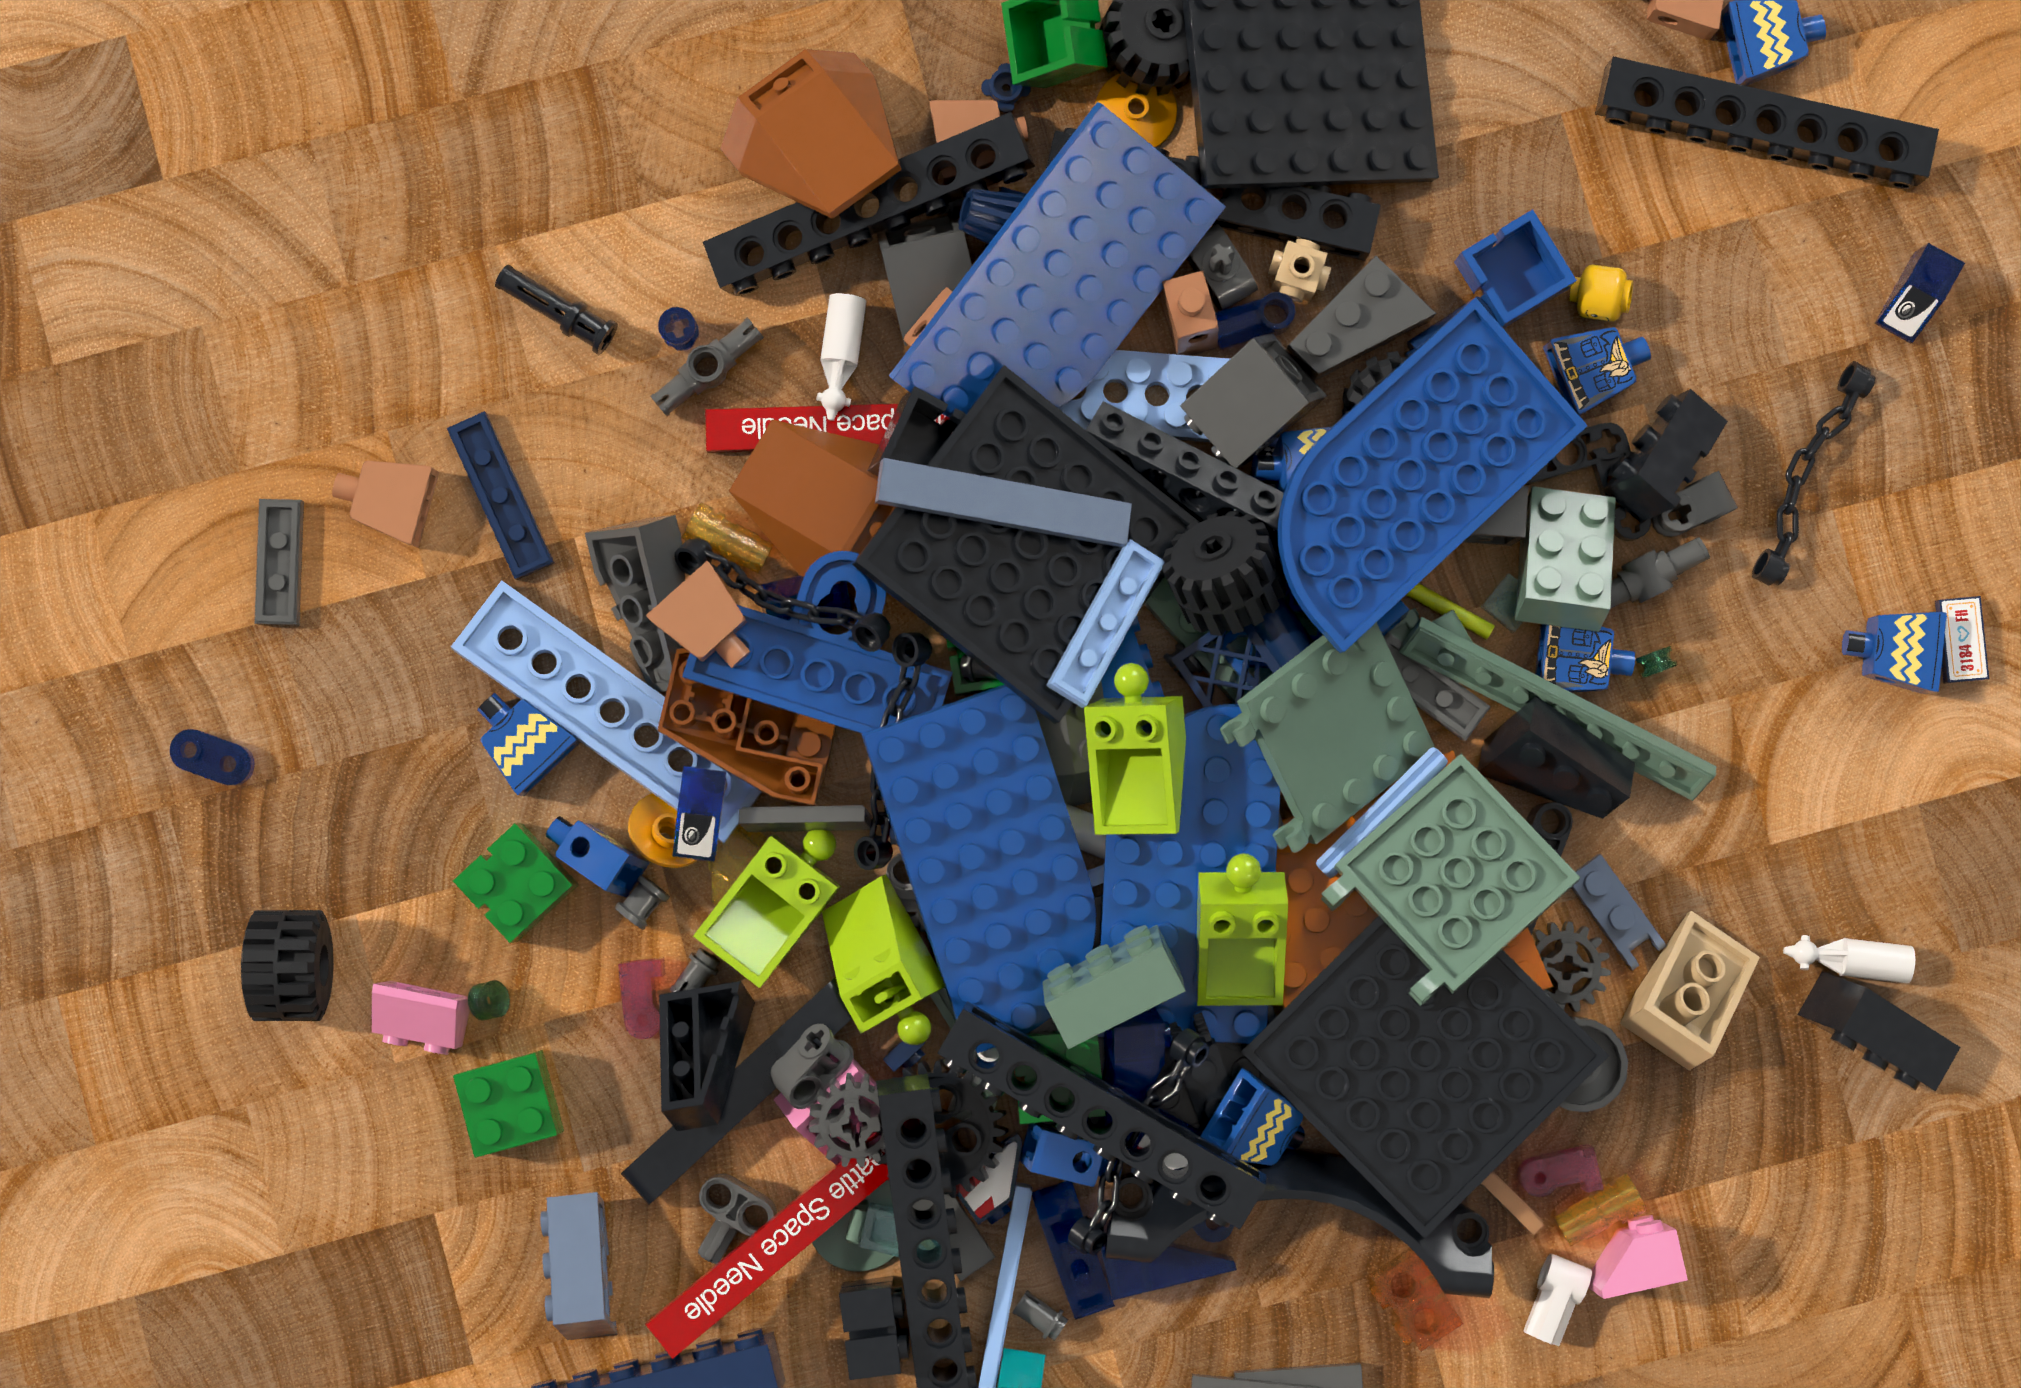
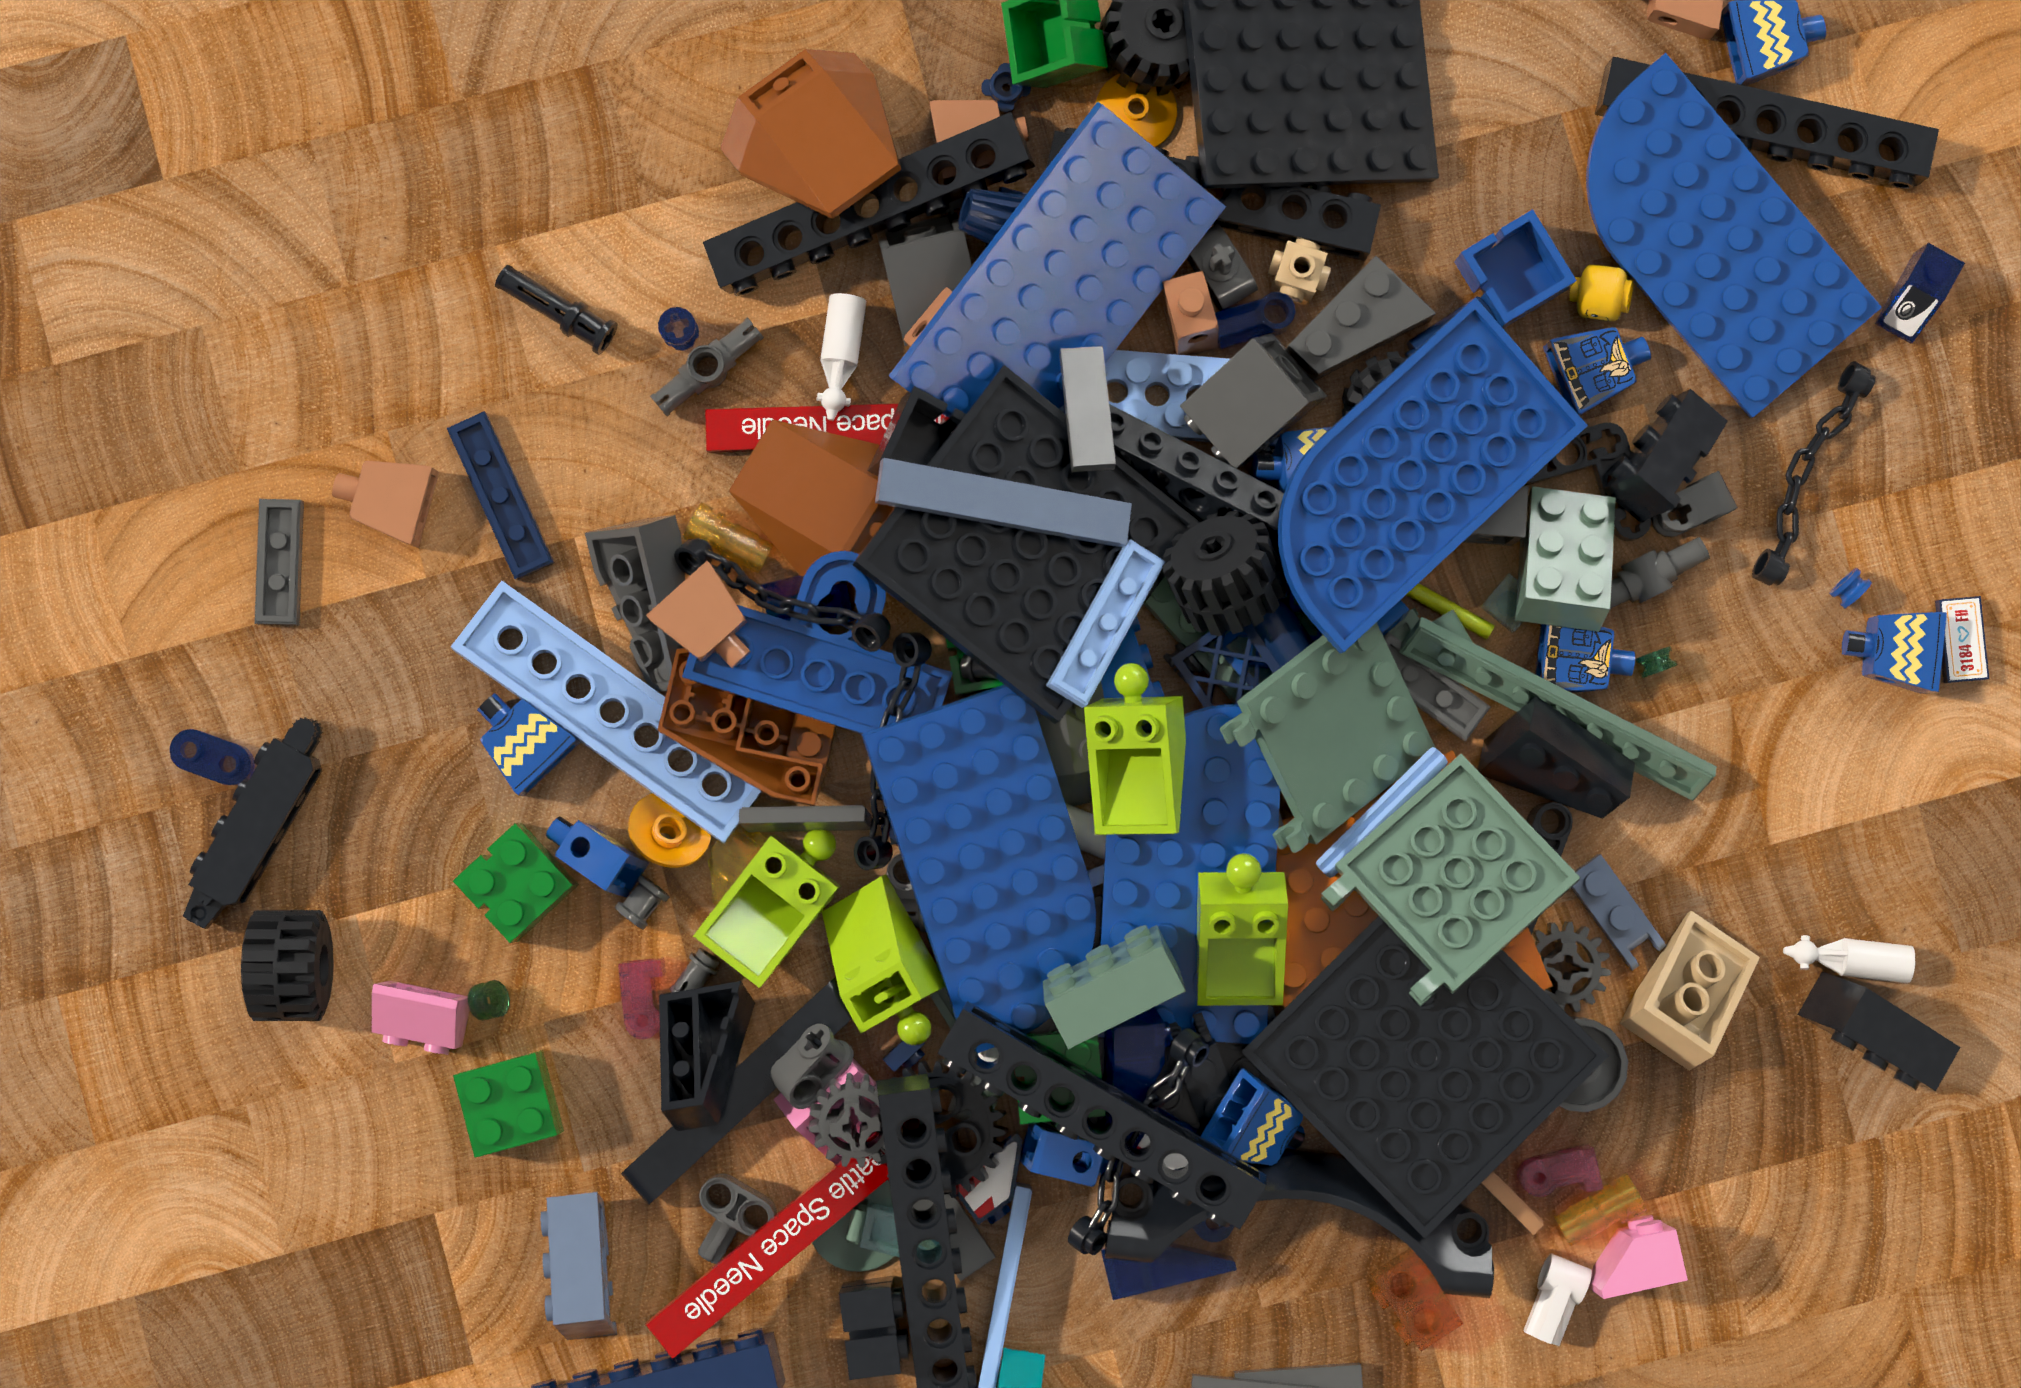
clear blue slope [672,766,726,862] -> none
dark grey pin [1012,1290,1069,1341] -> none
clear blue slope [1032,1181,1115,1320] -> none
none -> black hinge [183,717,324,929]
none -> tile [1059,346,1116,472]
none -> blue plate [1586,53,1882,418]
none -> blue bush [1829,568,1872,609]

